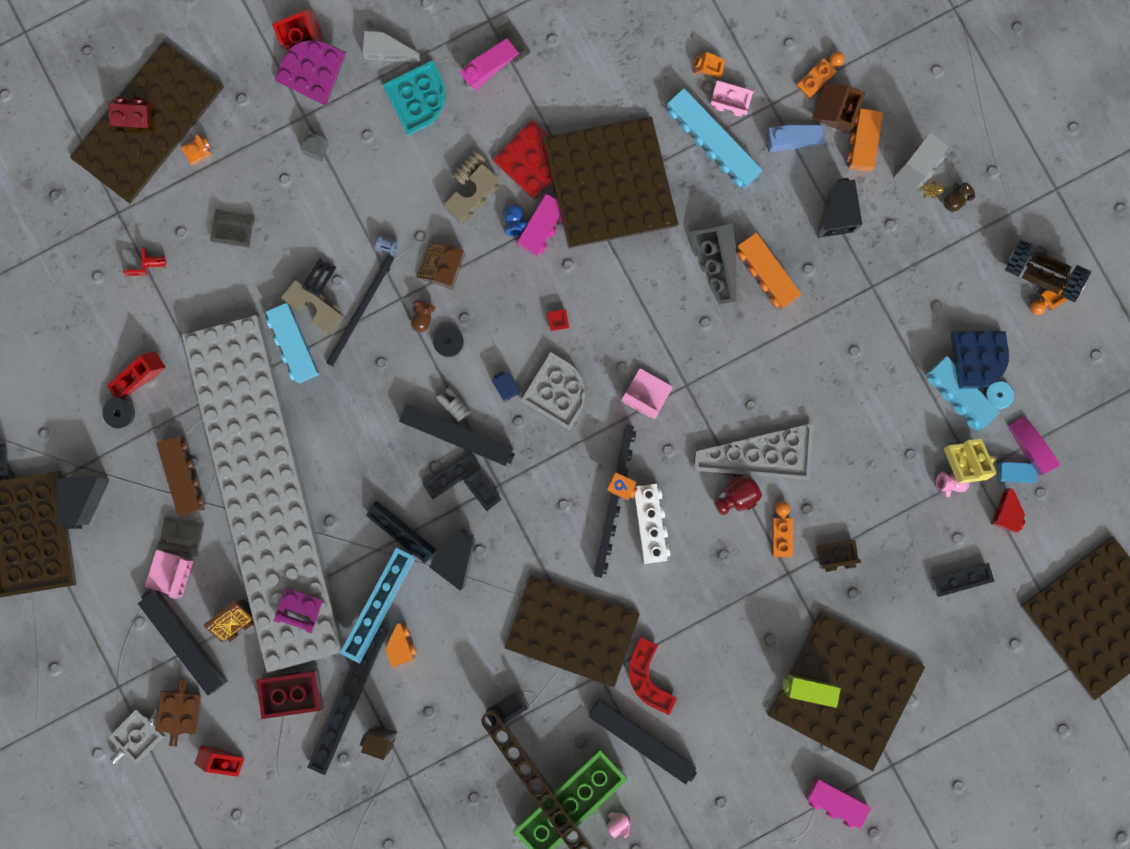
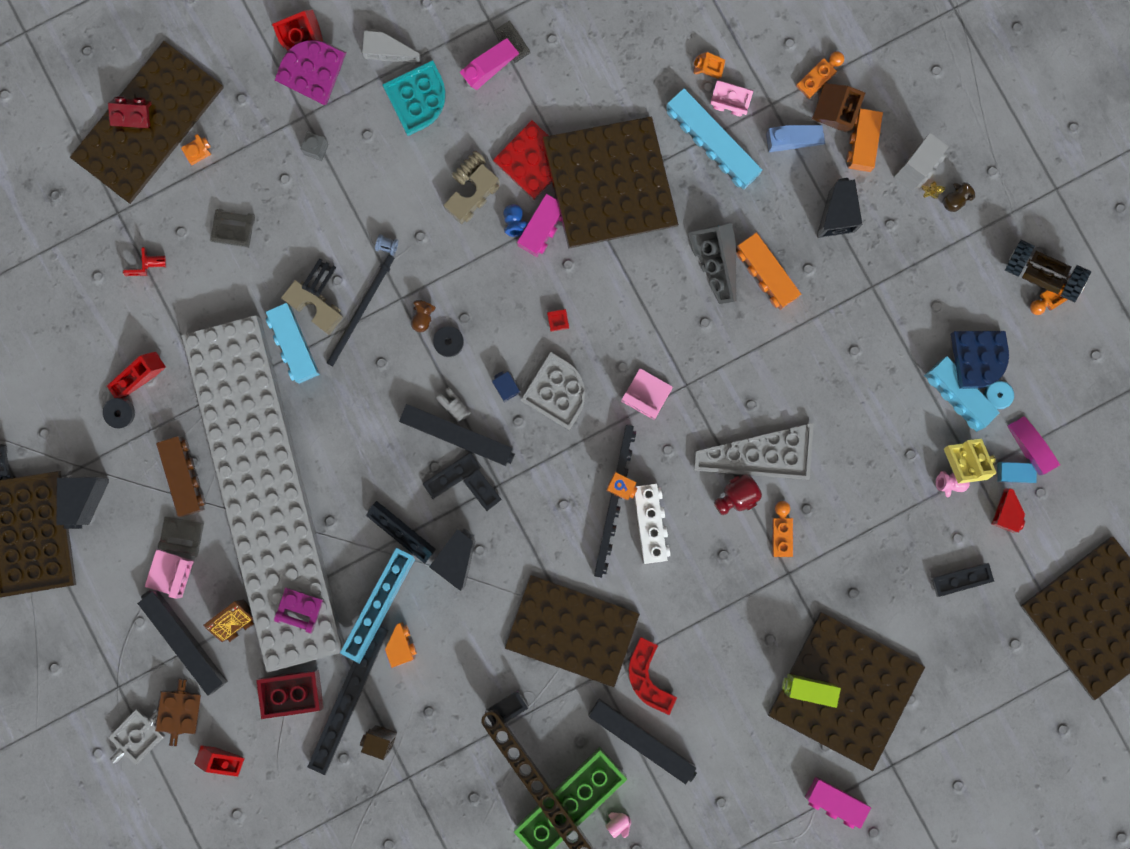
reddish brown slope [417,242,465,290] -> none
dark brown bracket [816,540,861,572] -> none

